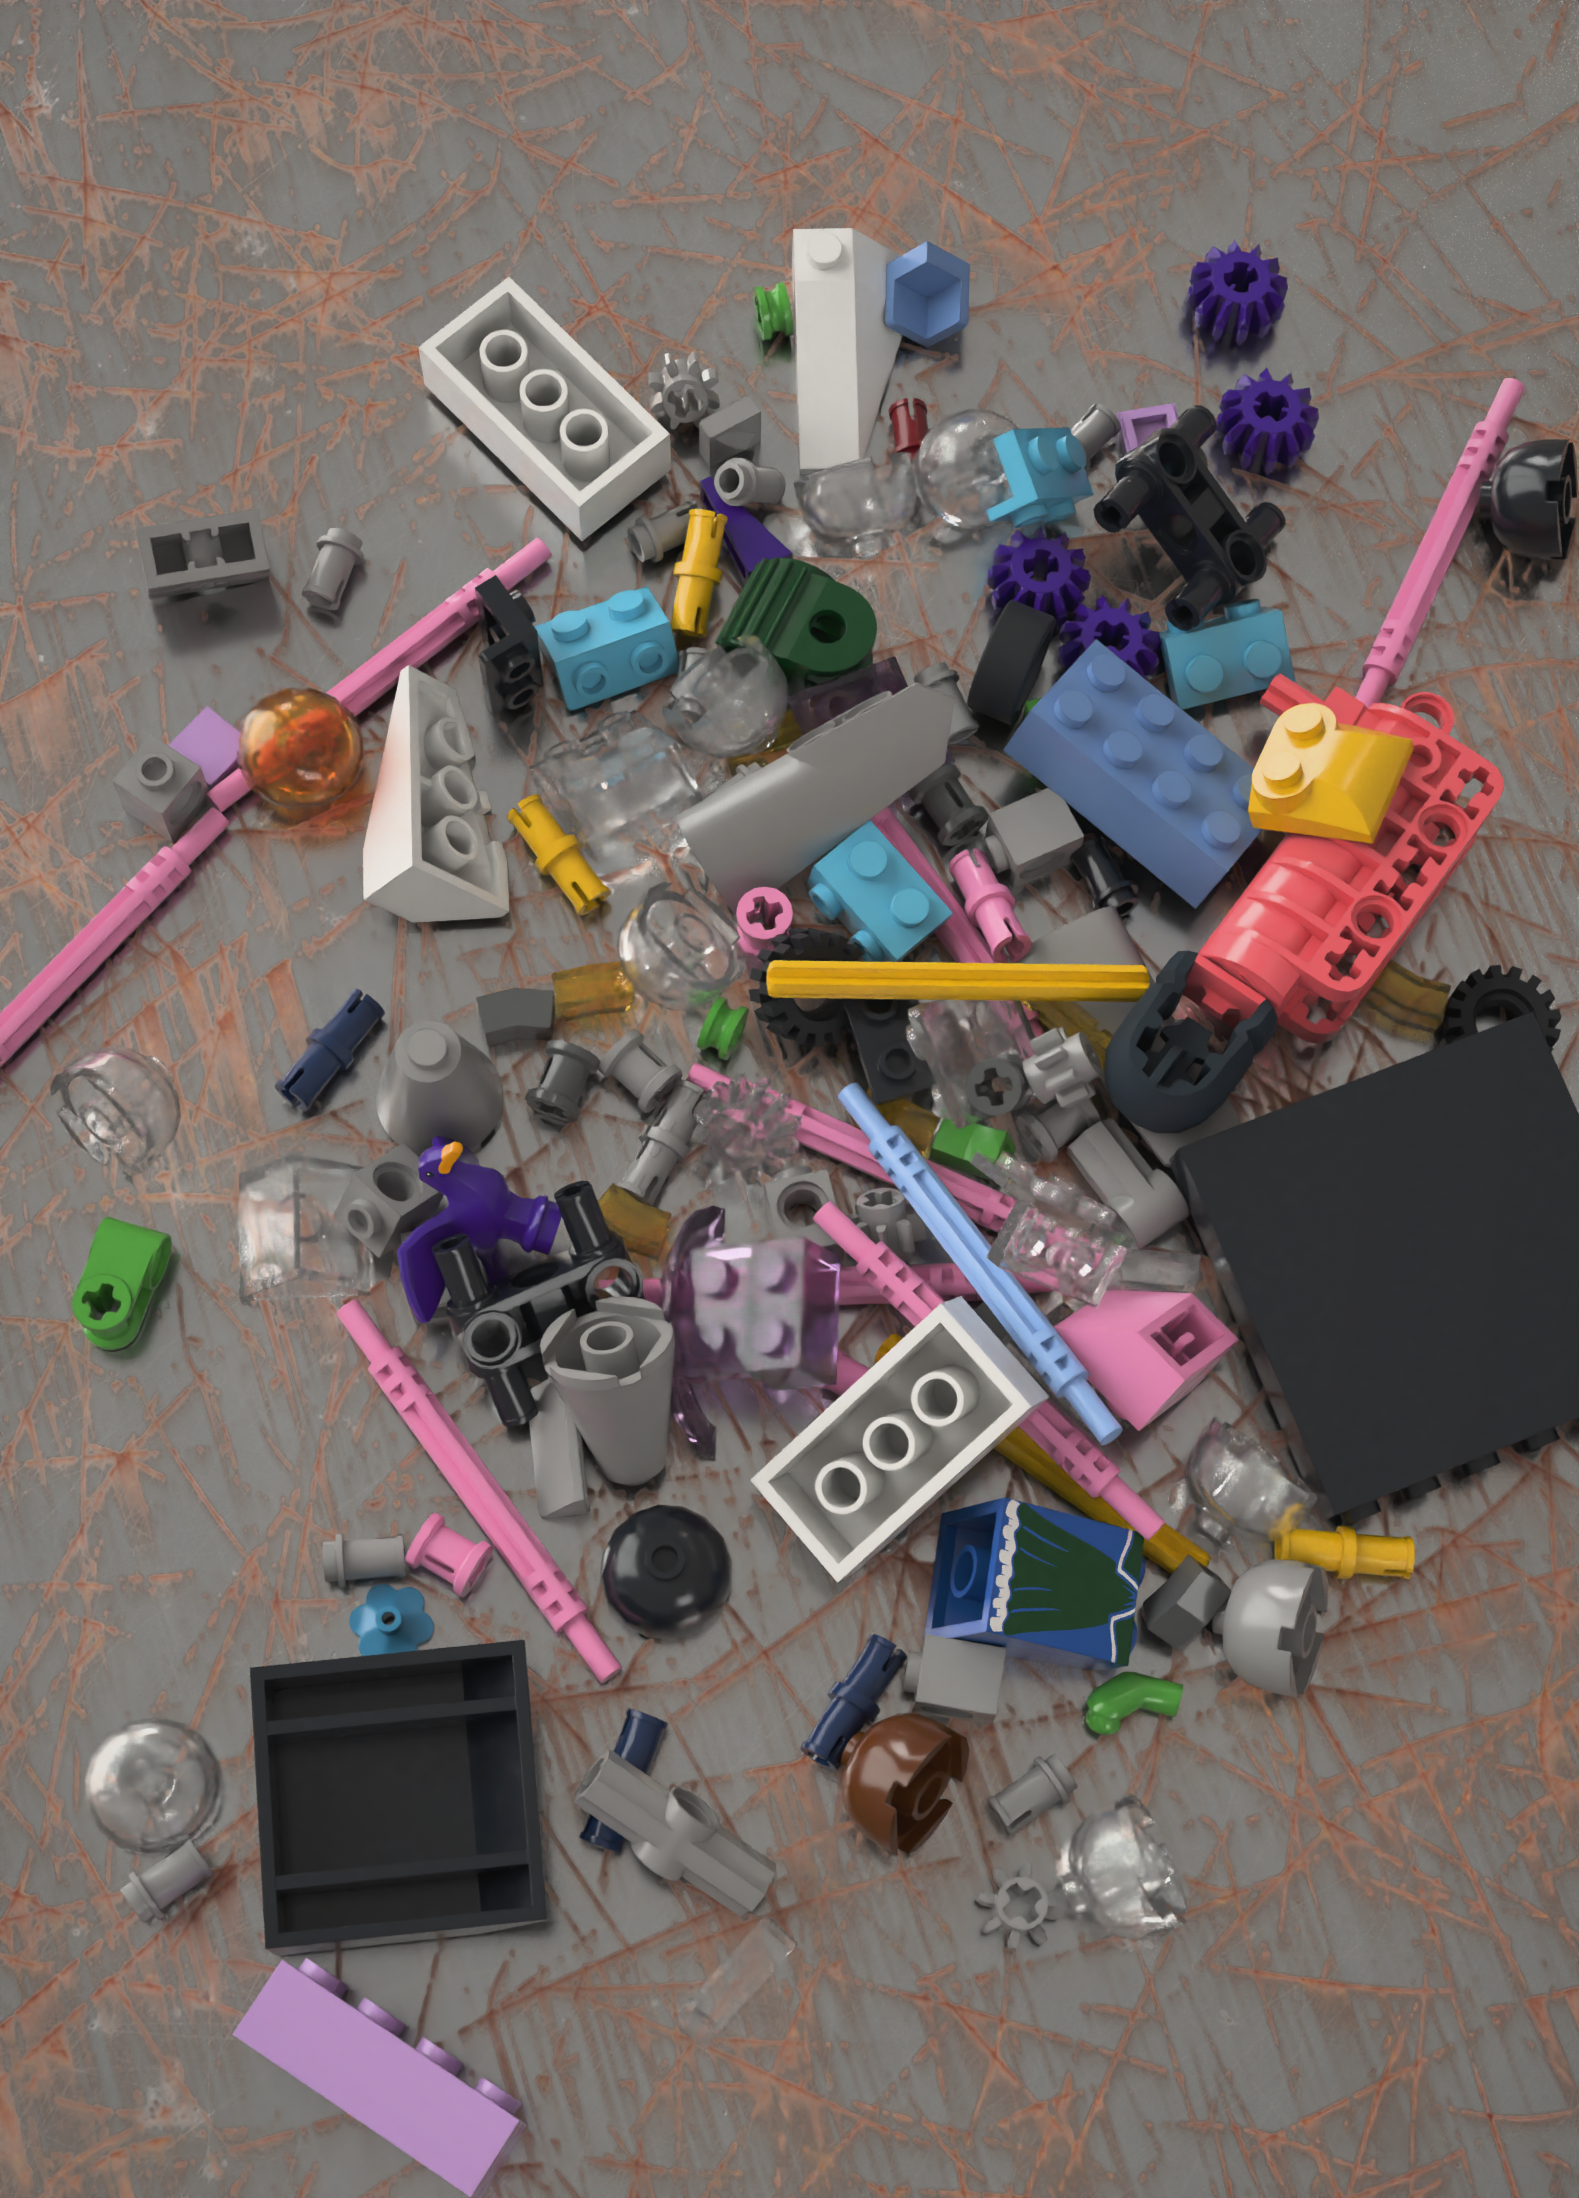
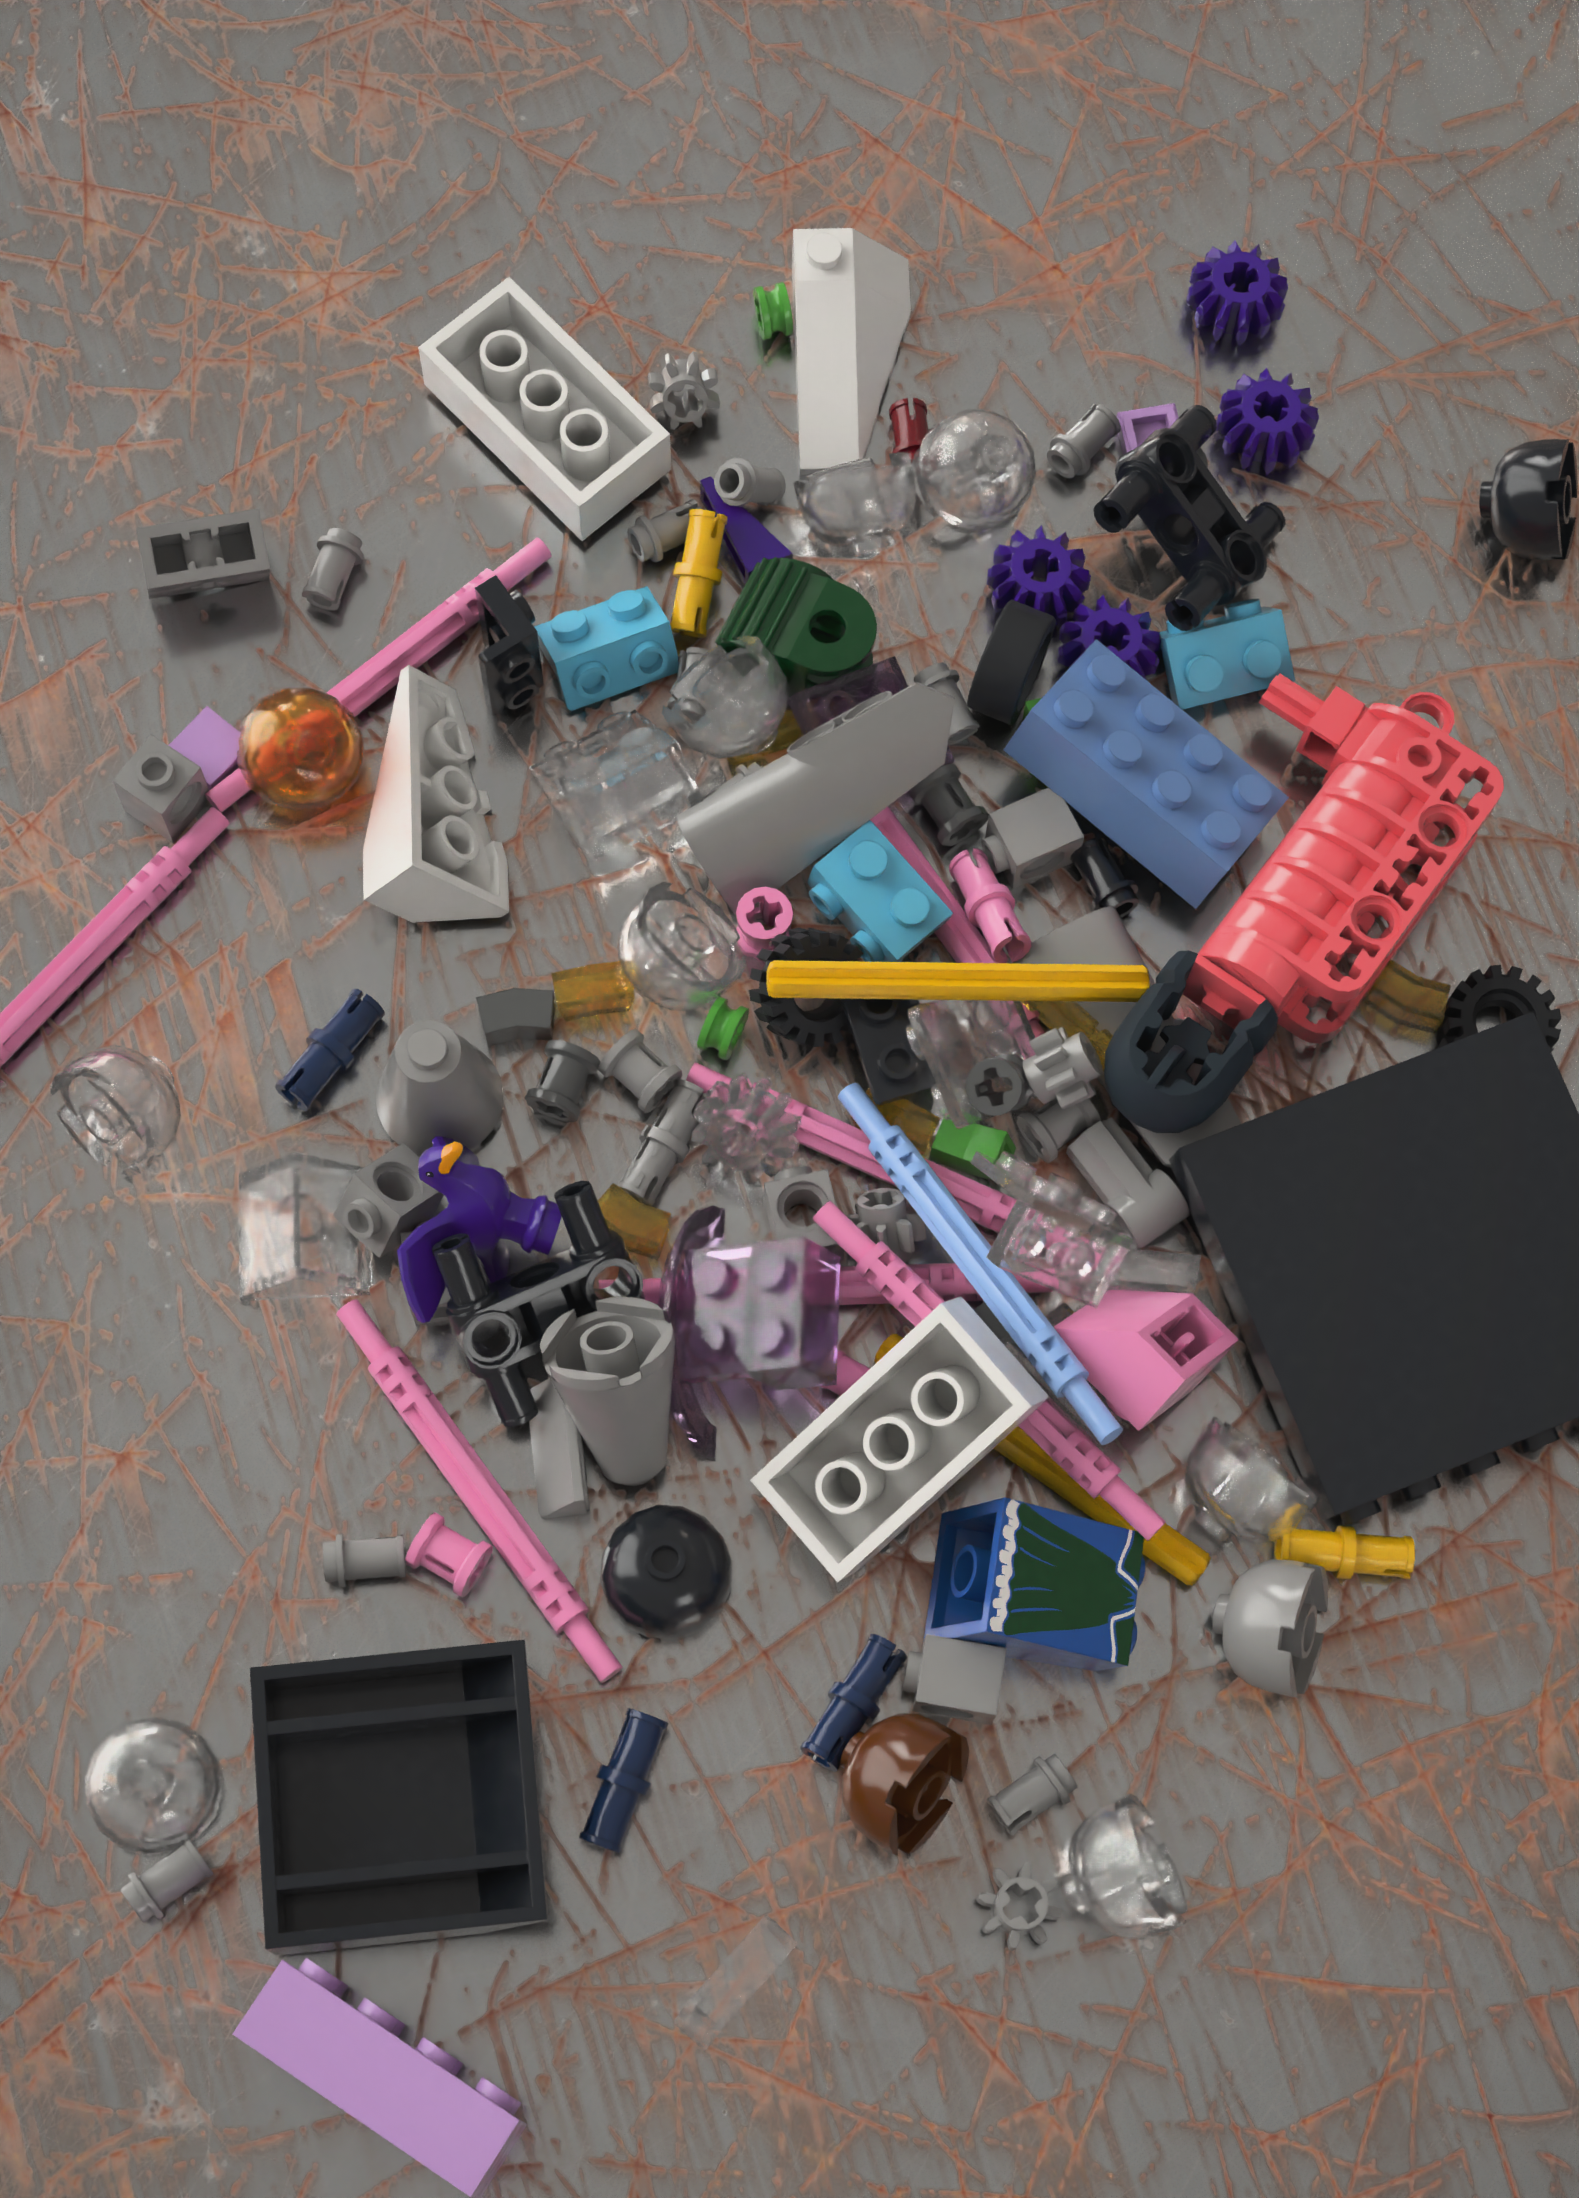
bright green piece [72,1216,172,1351] -> none
dark azure plant [349,1583,434,1656] -> none
yellow pin [506,794,611,916] -> none
light grey piece [574,1749,776,1918] -> none
light grey tile [699,396,761,468] -> none
medium blue panel [885,241,970,348] -> none
medium azure bracket [986,427,1094,528] -> none
bright green arm [1085,1671,1183,1735] -> none
dark grey piece [1143,1554,1231,1650] -> none
yellow slope [1248,703,1414,844] -> none
bright pink axle [1355,378,1525,708] -> none

